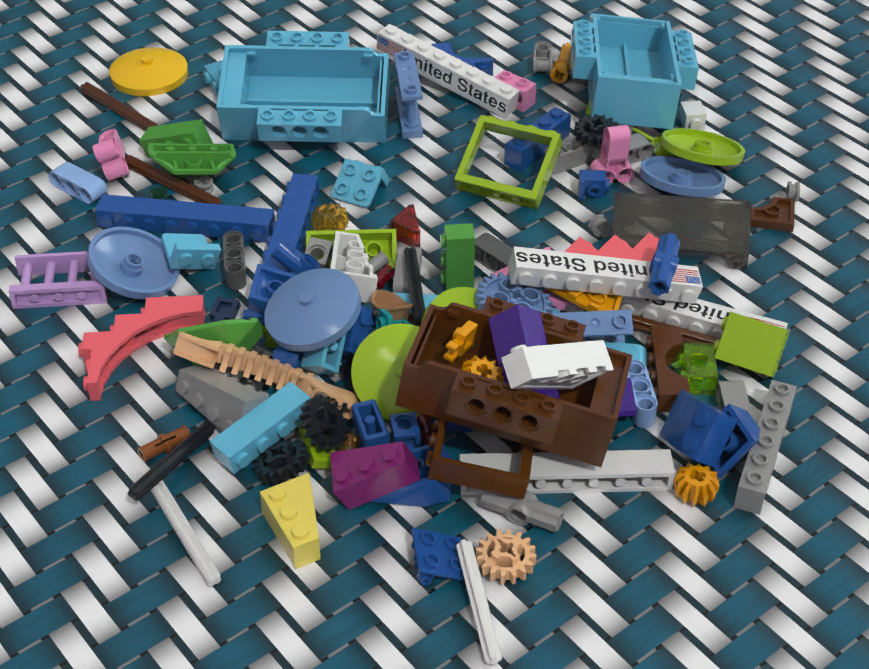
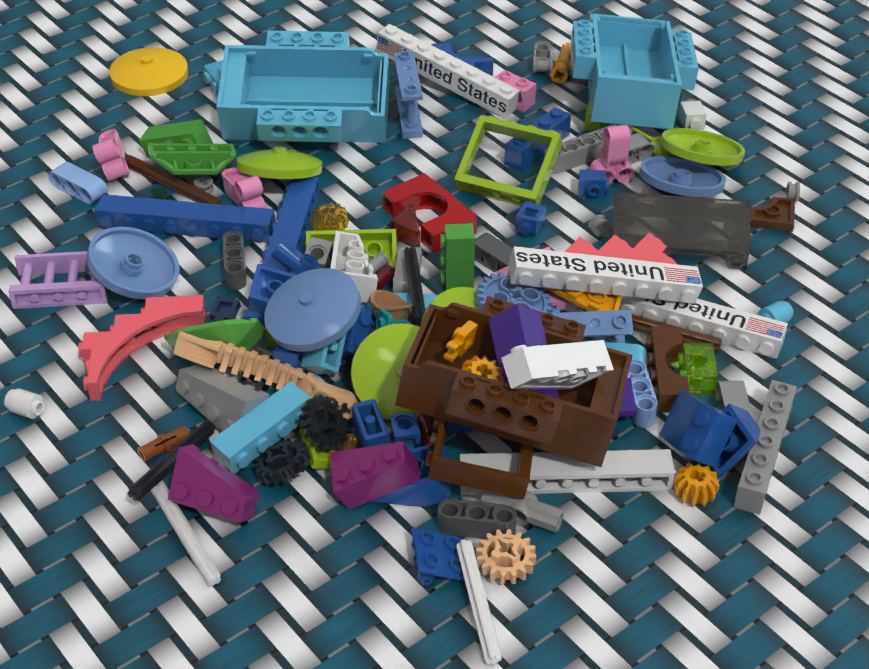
reddish brown axle [81,82,159,131] -> none
medium azure bracket [161,233,221,269] -> none
light yellow wedge [260,473,321,569] -> none
medium azure bracket [331,158,390,208] -> none
black gear [574,114,618,148] -> none
blue piece [648,233,680,296] -> none
lime brick [713,311,790,378] -> none
none -> white brick [4,388,45,419]
none -> magenta wedge [167,444,259,523]
none -> bright pink piece [221,168,266,208]
none -> lime dish [237,147,322,179]
none -> red arch [382,173,478,253]
none -> dark grey beam [438,499,517,539]
none -> blue brick [515,201,546,235]
none -> medium azure brick [758,301,793,323]

